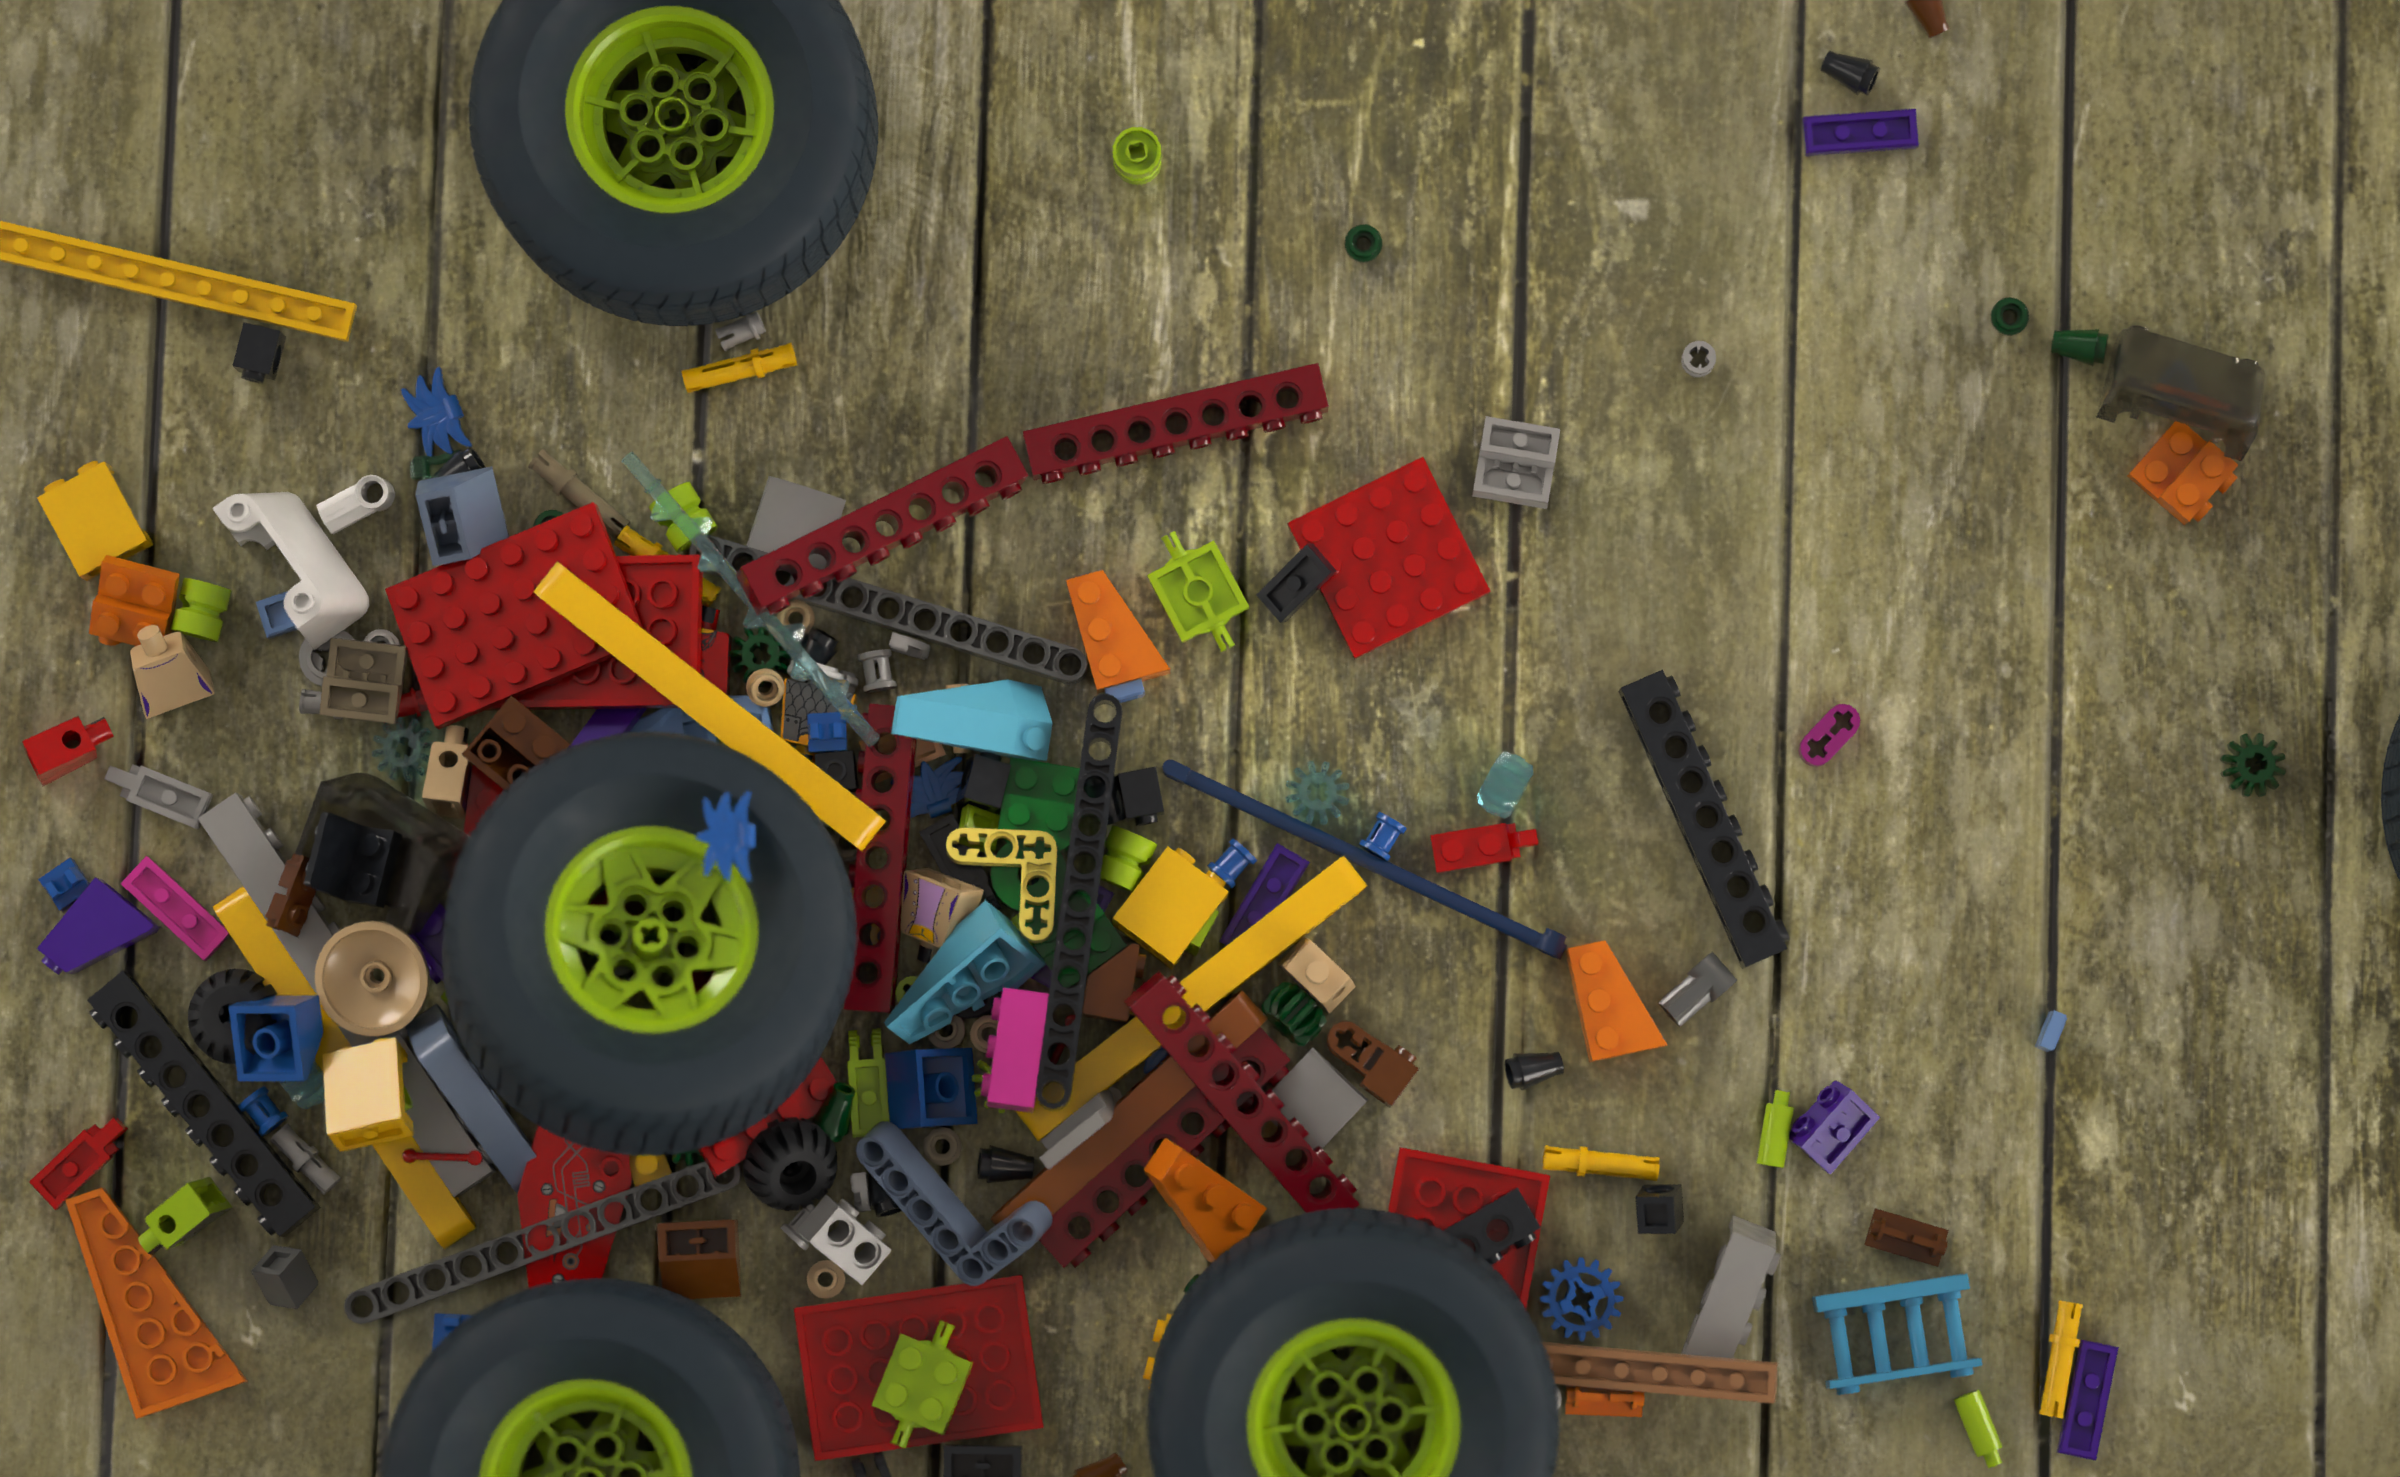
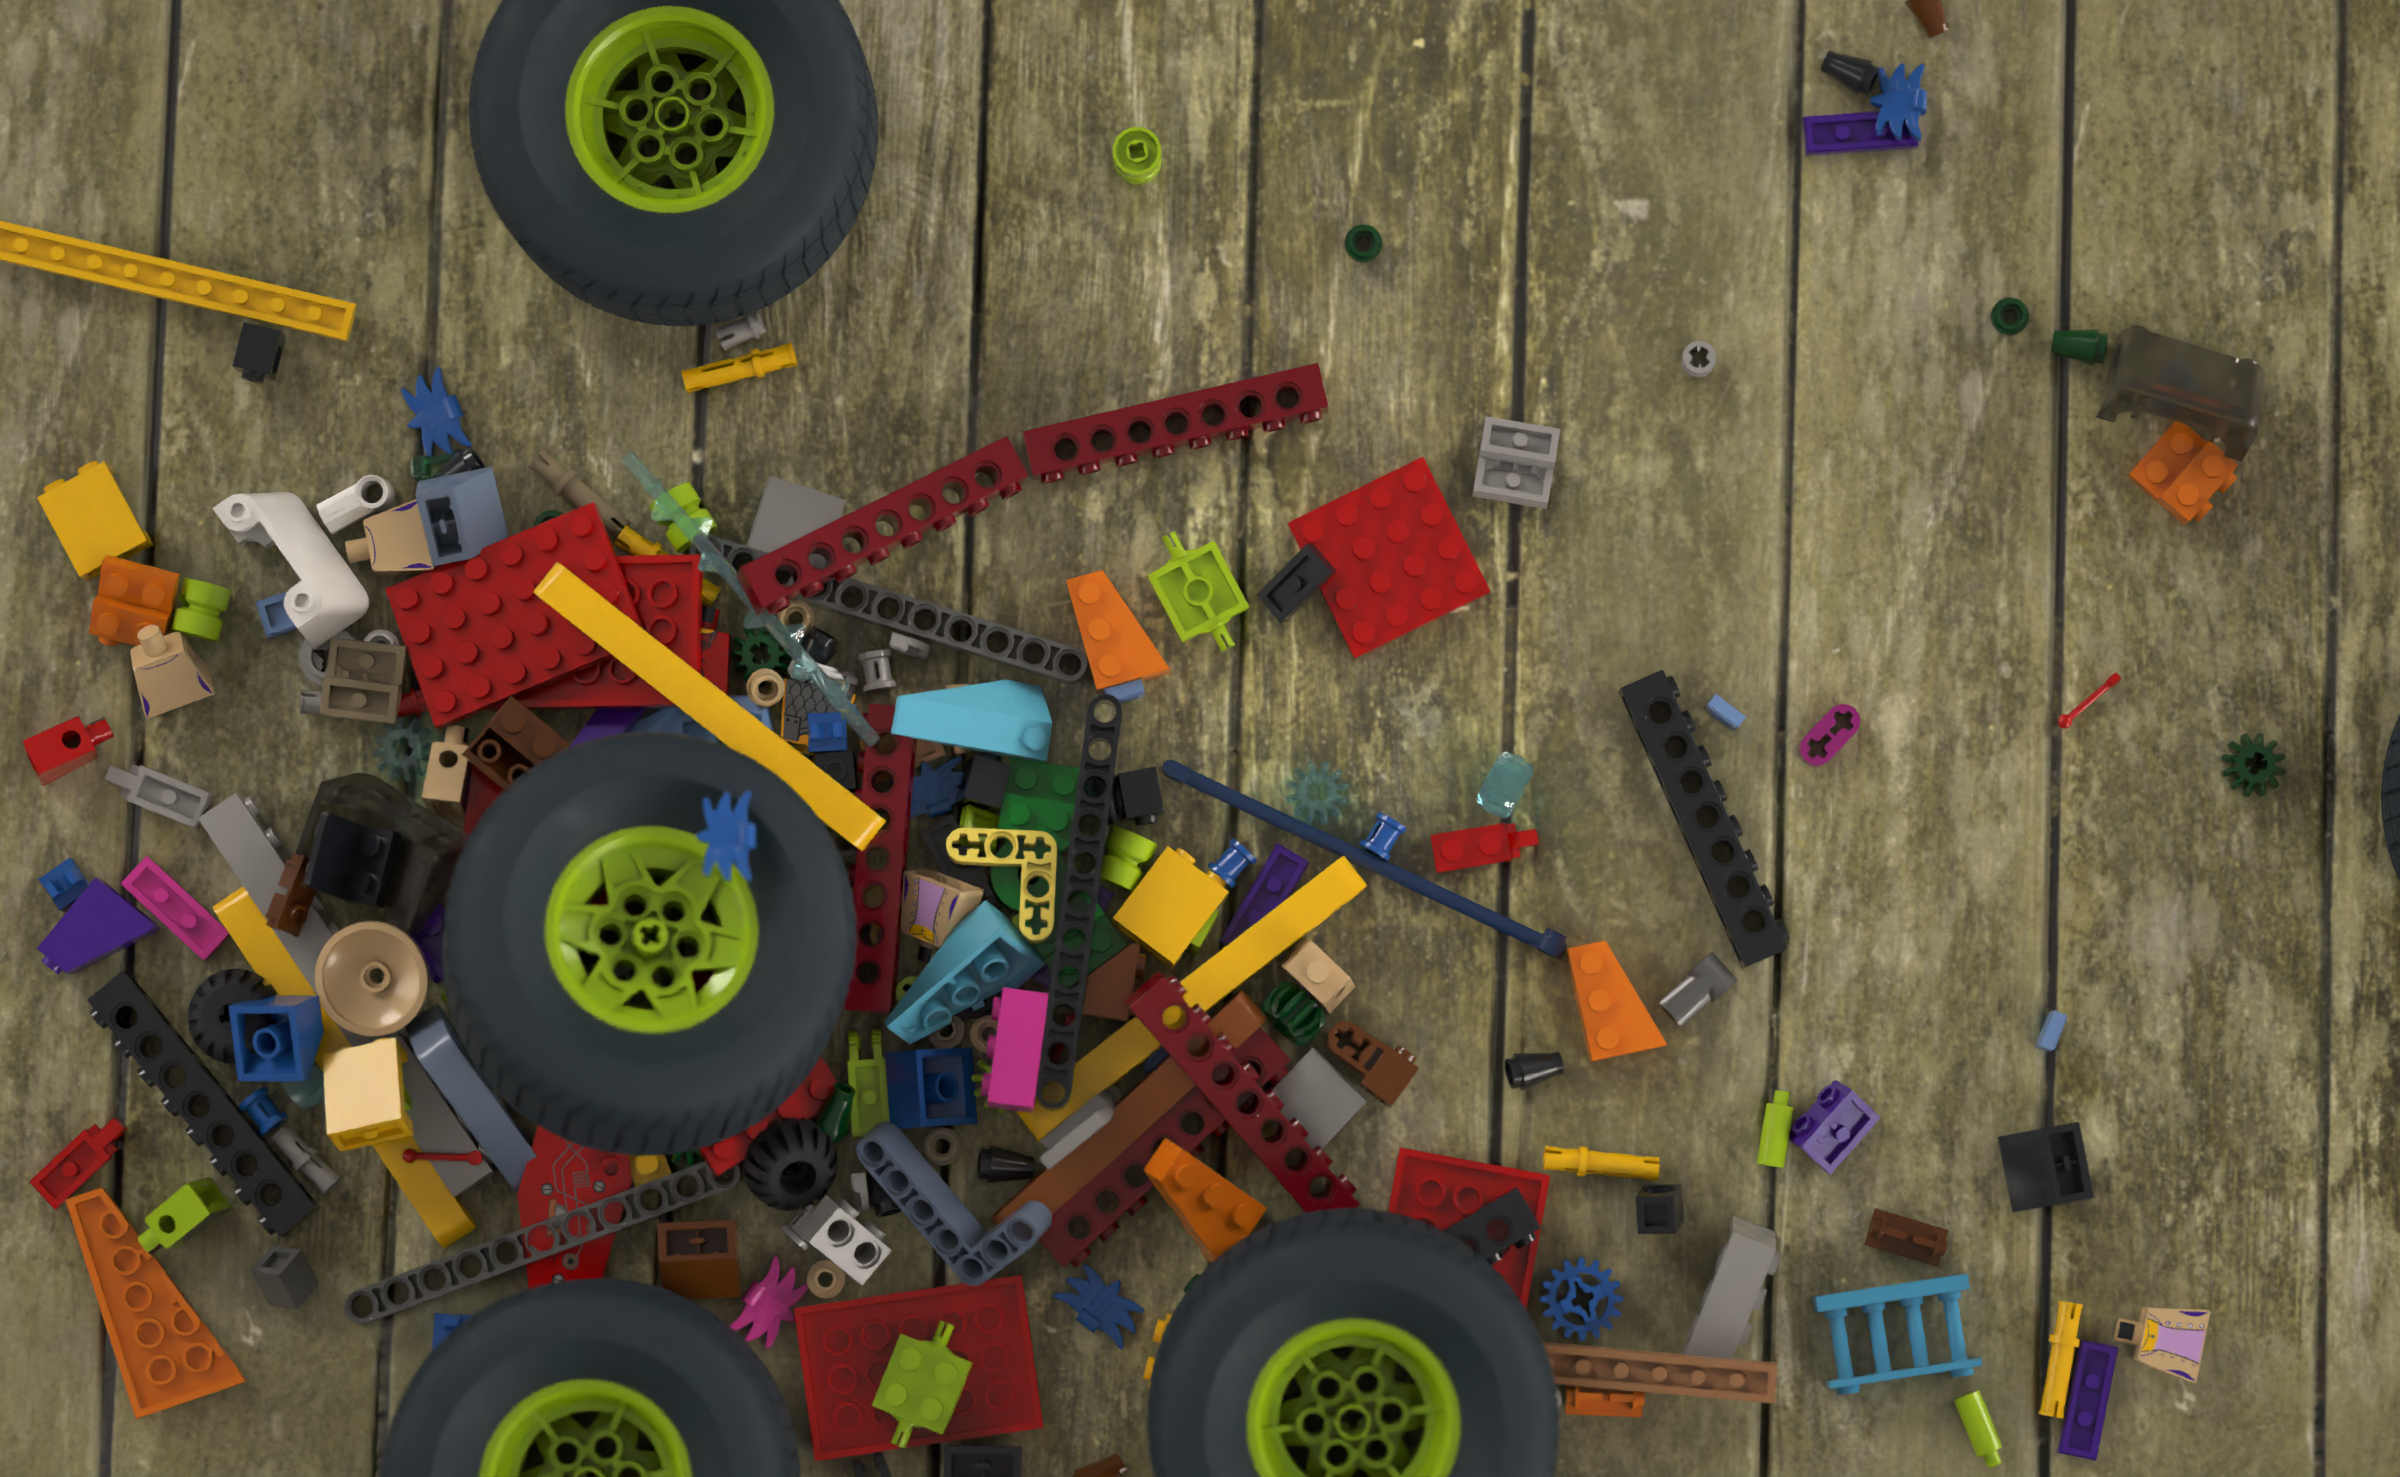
none -> tan torso [345,499,438,576]
none -> dark pink piece [729,1256,808,1348]
none -> blue piece [1053,1264,1144,1350]
none -> medium blue tile [1705,694,1746,731]
none -> blue piece [1870,63,1927,142]
none -> black slope [1997,1122,2094,1212]
none -> red hinge [2057,672,2122,729]
none -> torso [2114,1308,2210,1383]

